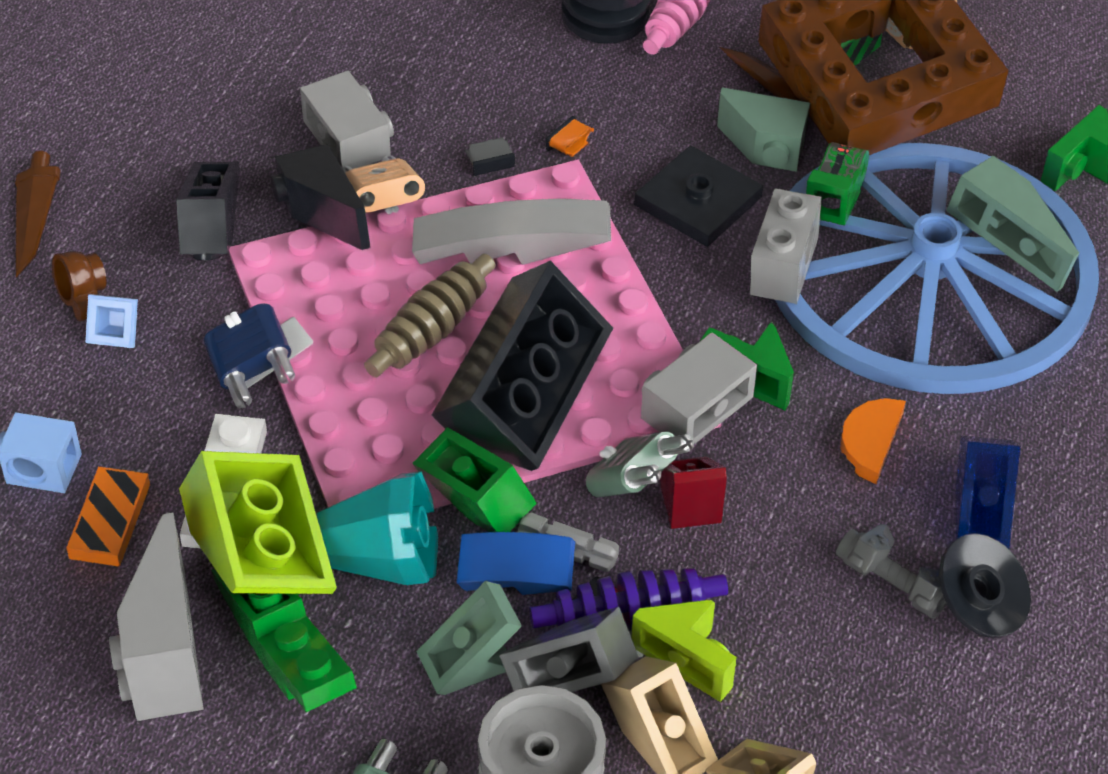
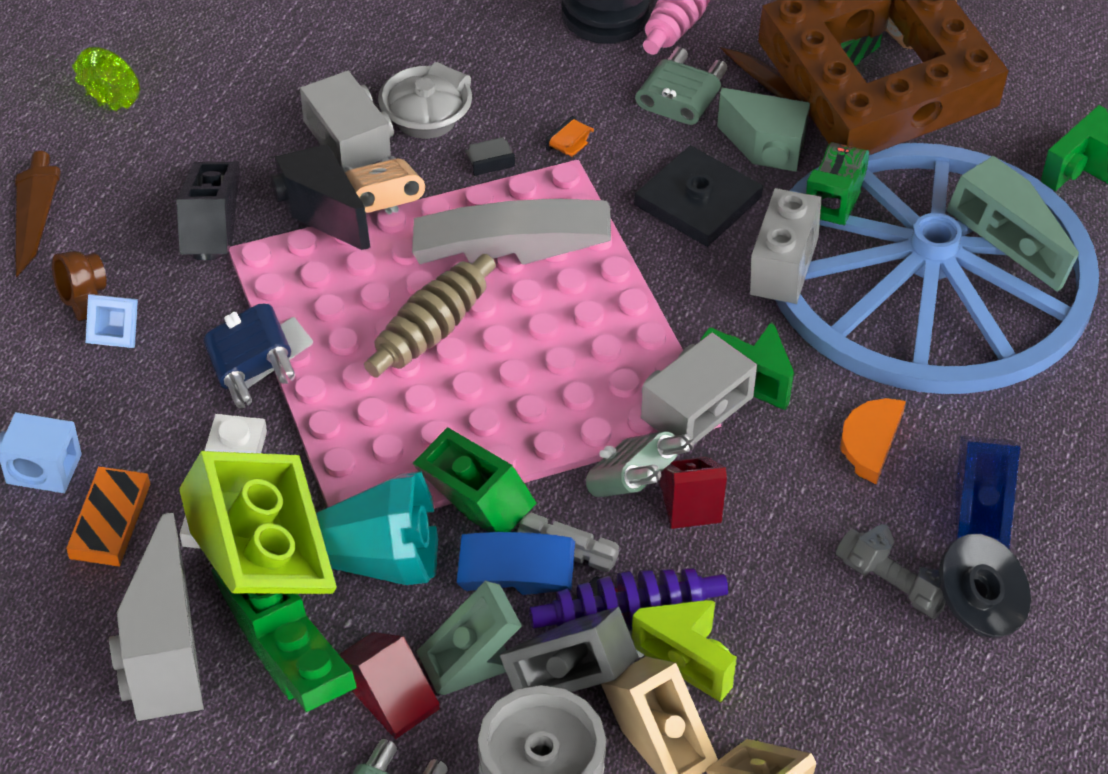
black slope [431,260,613,471] -> none
none -> clear neon green gear [72,47,140,111]
none -> dark red slope [339,632,440,740]
none -> light grey piece [378,62,472,139]
none -> sand green piece [635,47,727,125]

